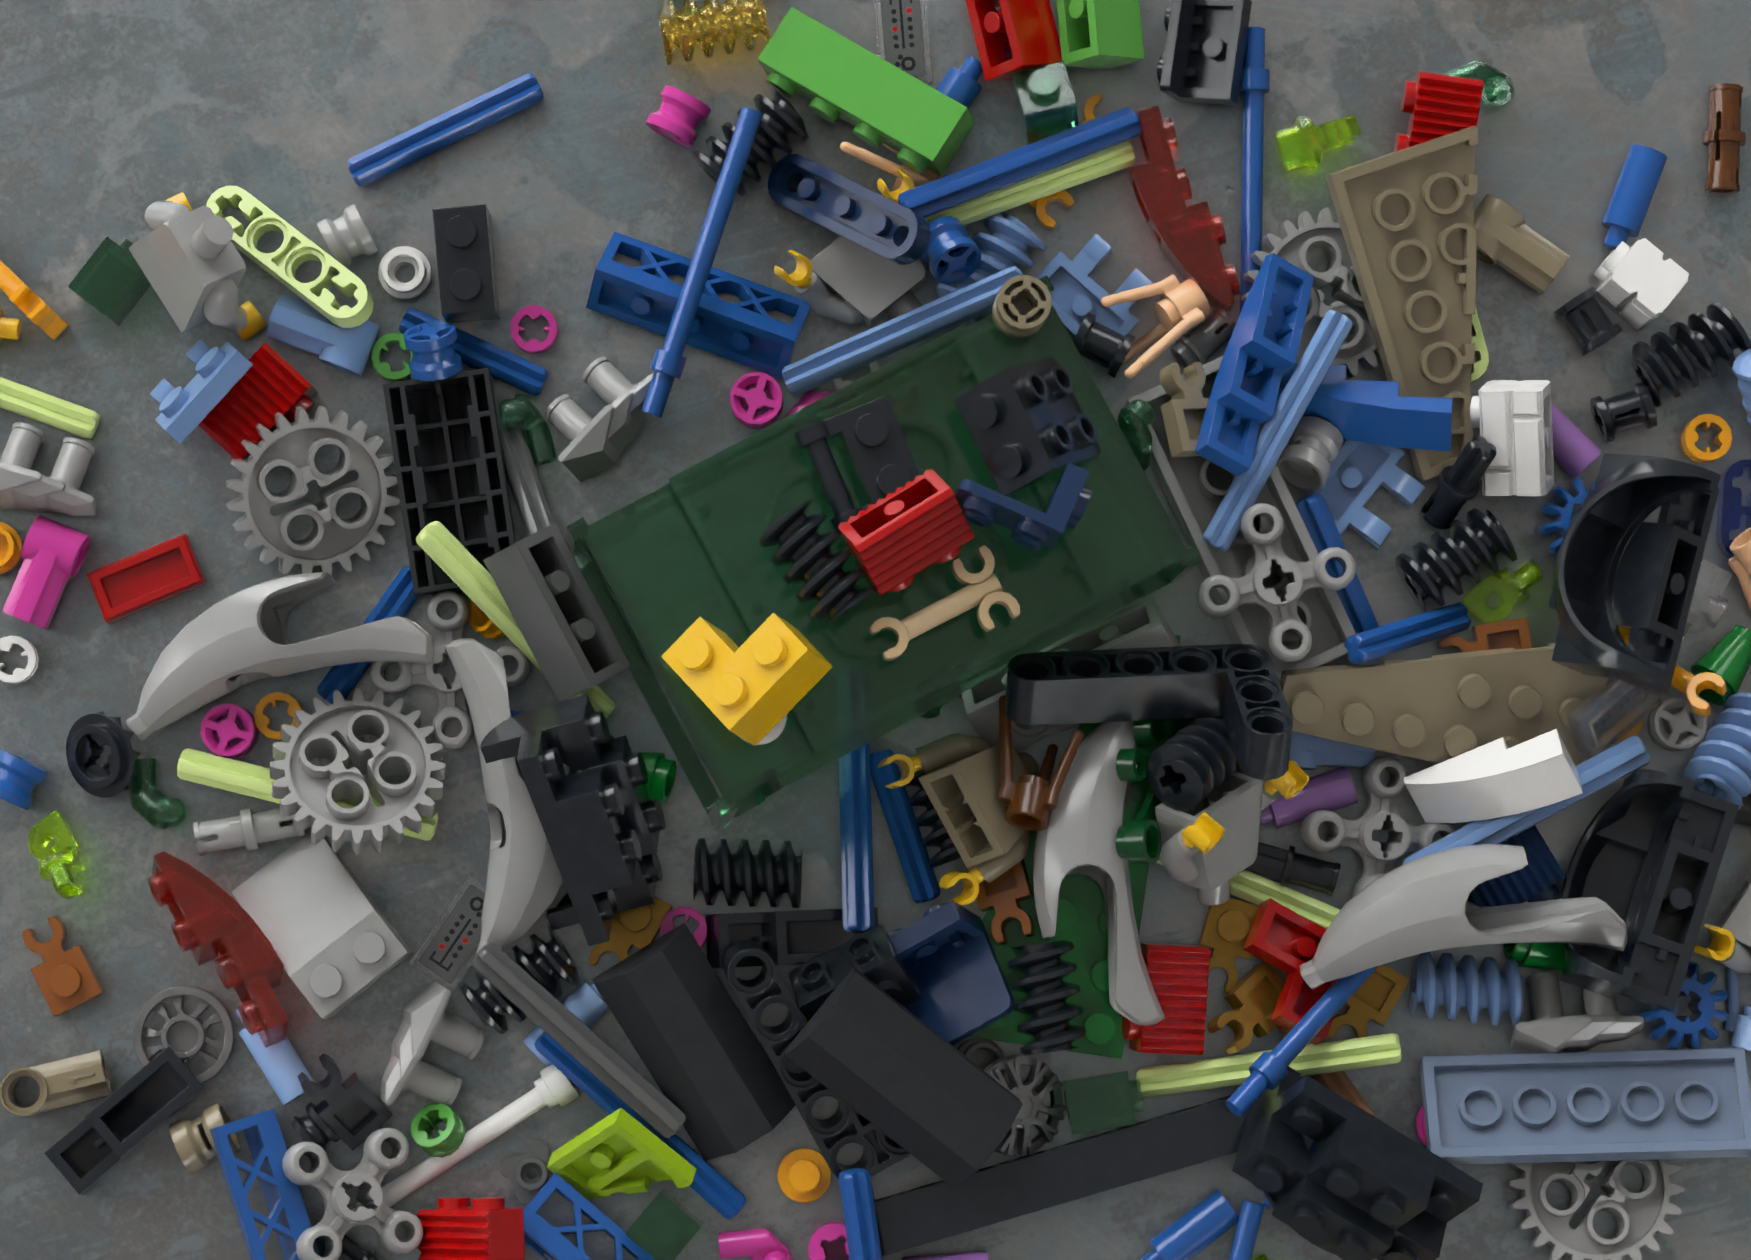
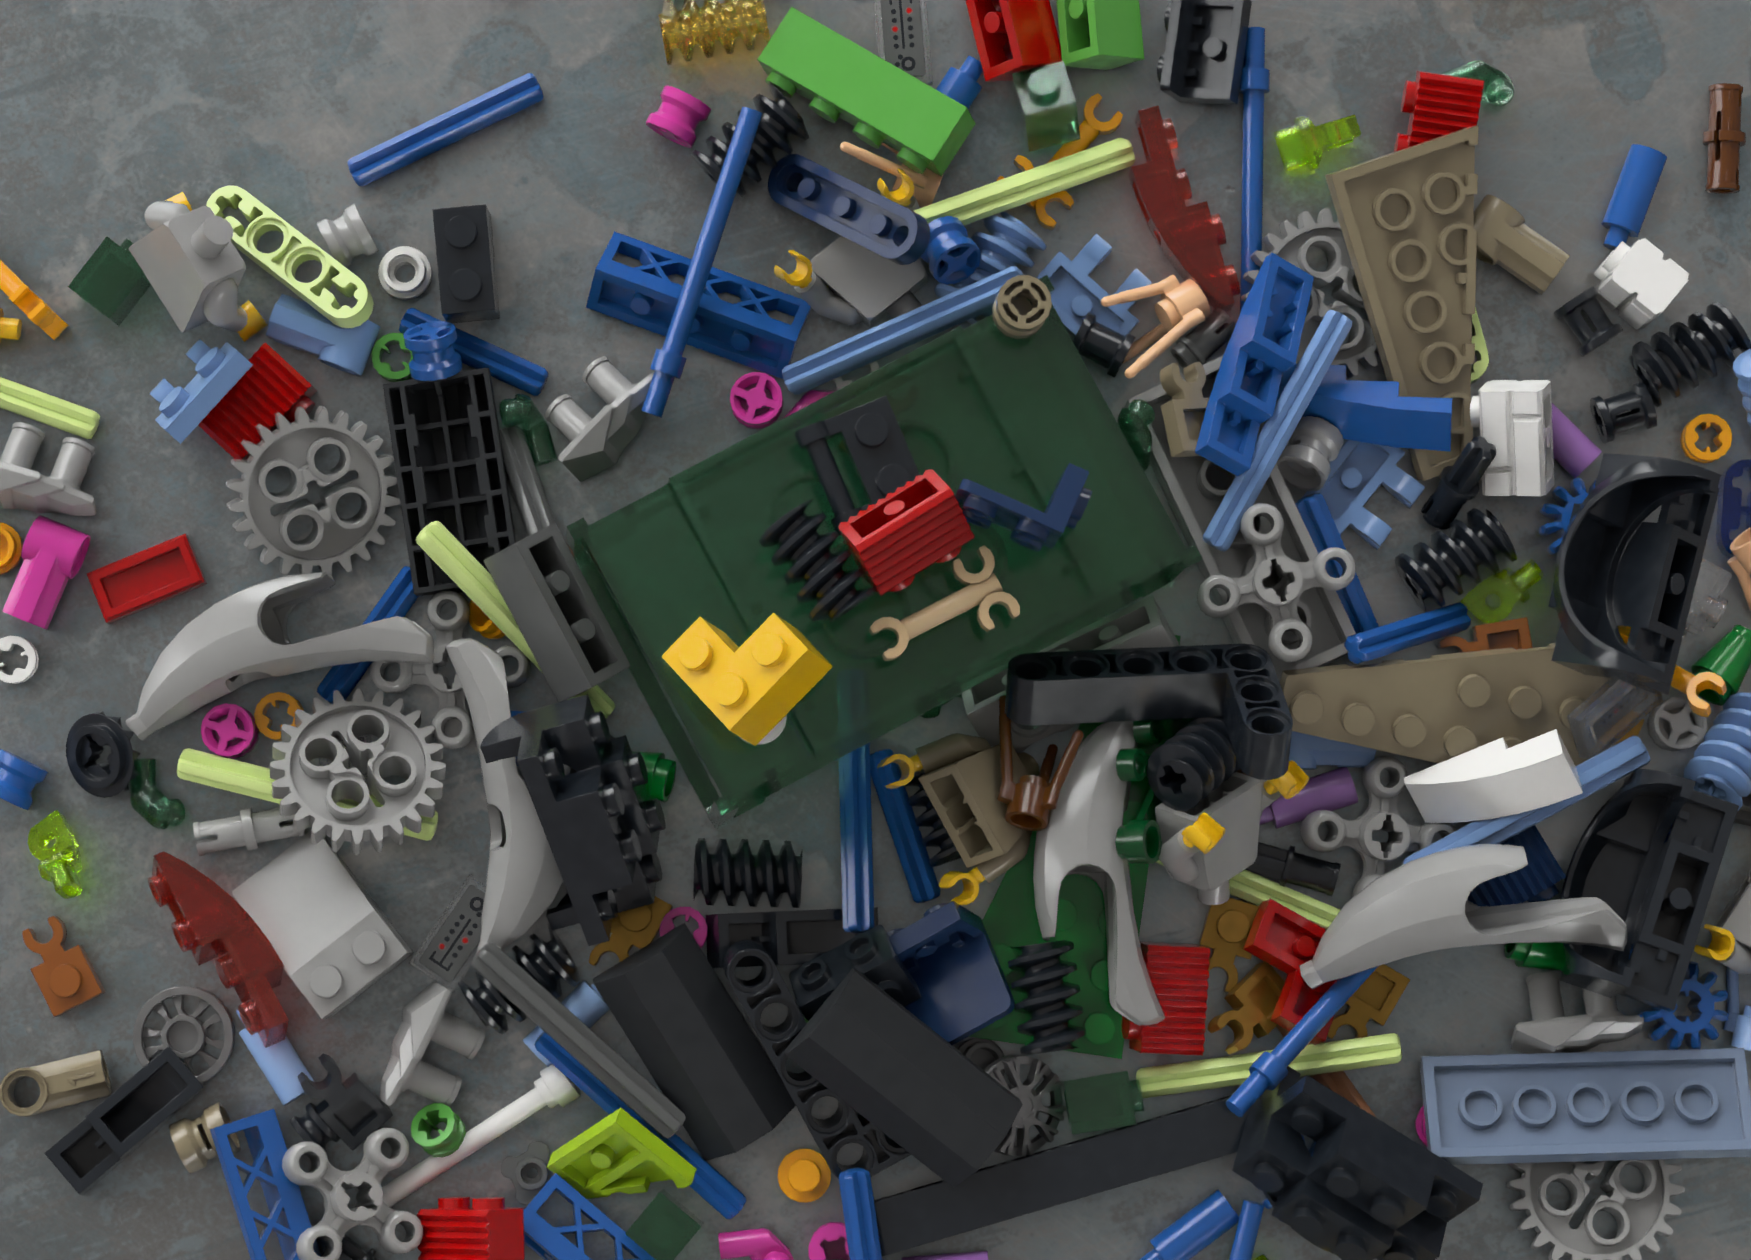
dark pink bush [510,305,558,354] -> none
blue axle [897,107,1141,218] -> none
black bracket [954,357,1101,496] -> none
dark orange plate [968,859,1035,945] -> none
medium blue piece [1409,951,1524,1027] -> none

